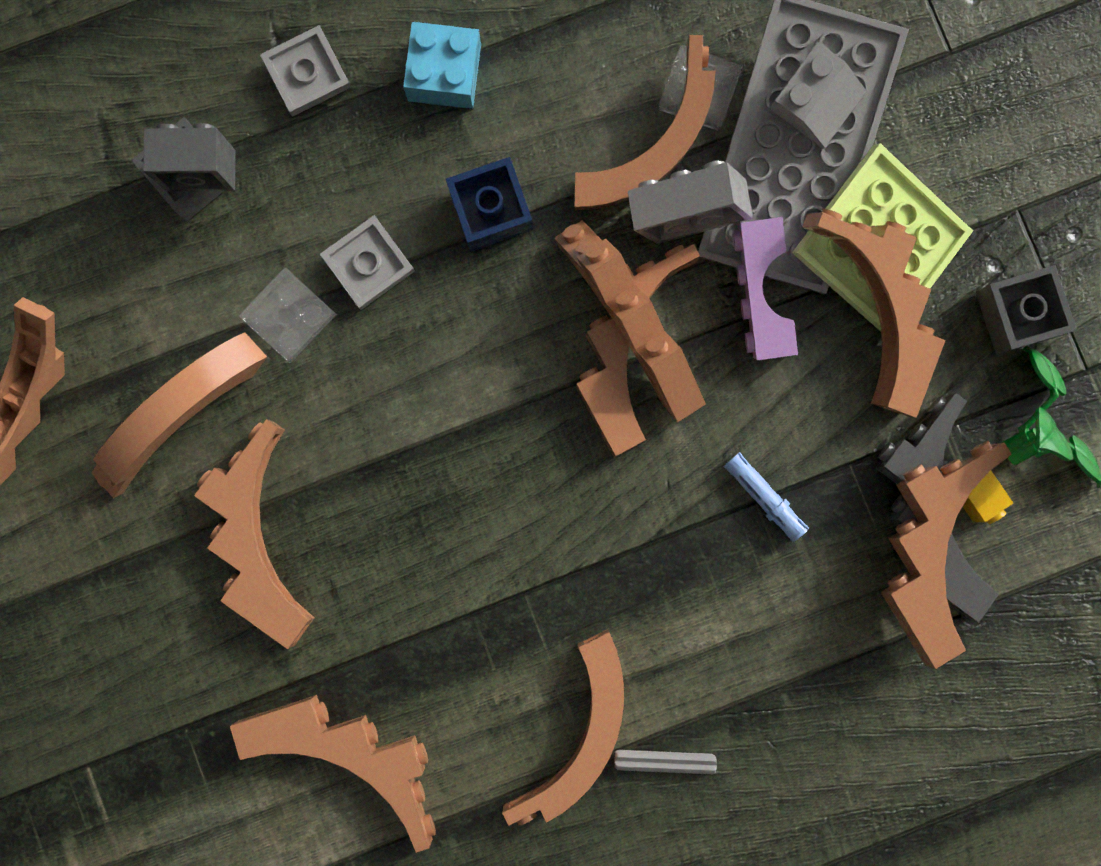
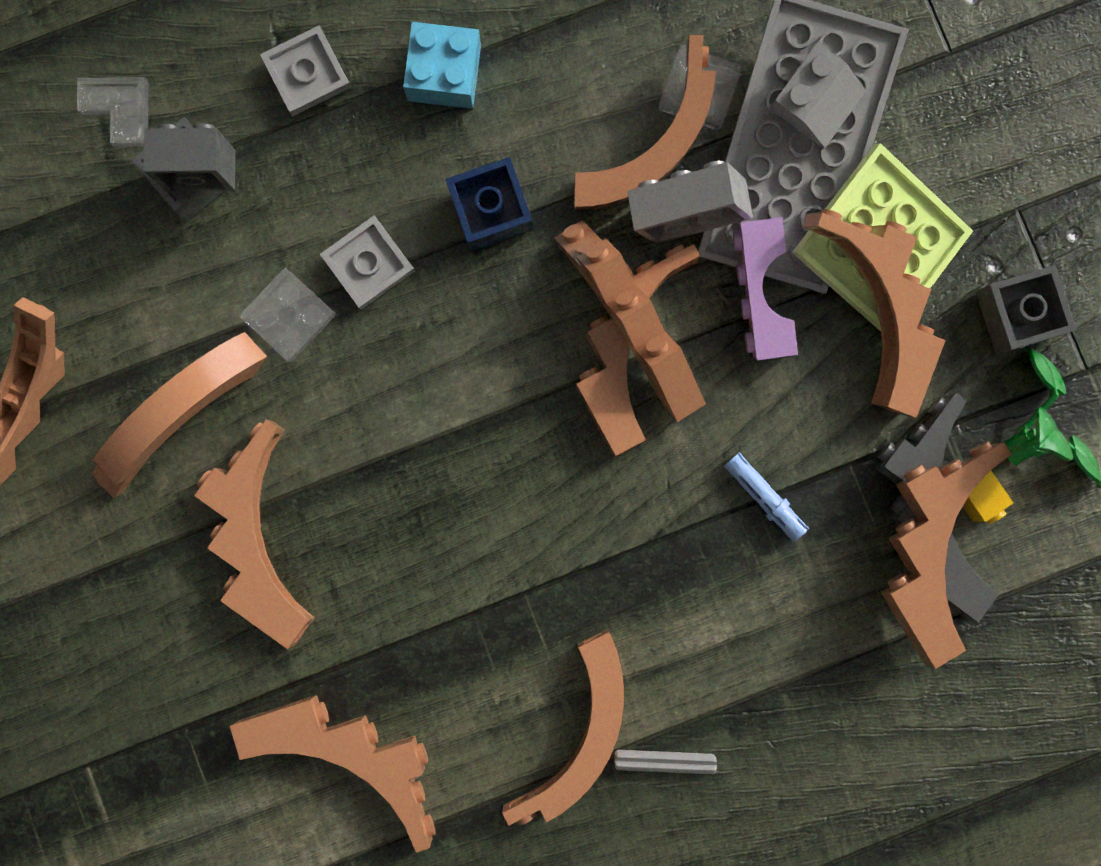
none -> clear plate [77,77,149,147]

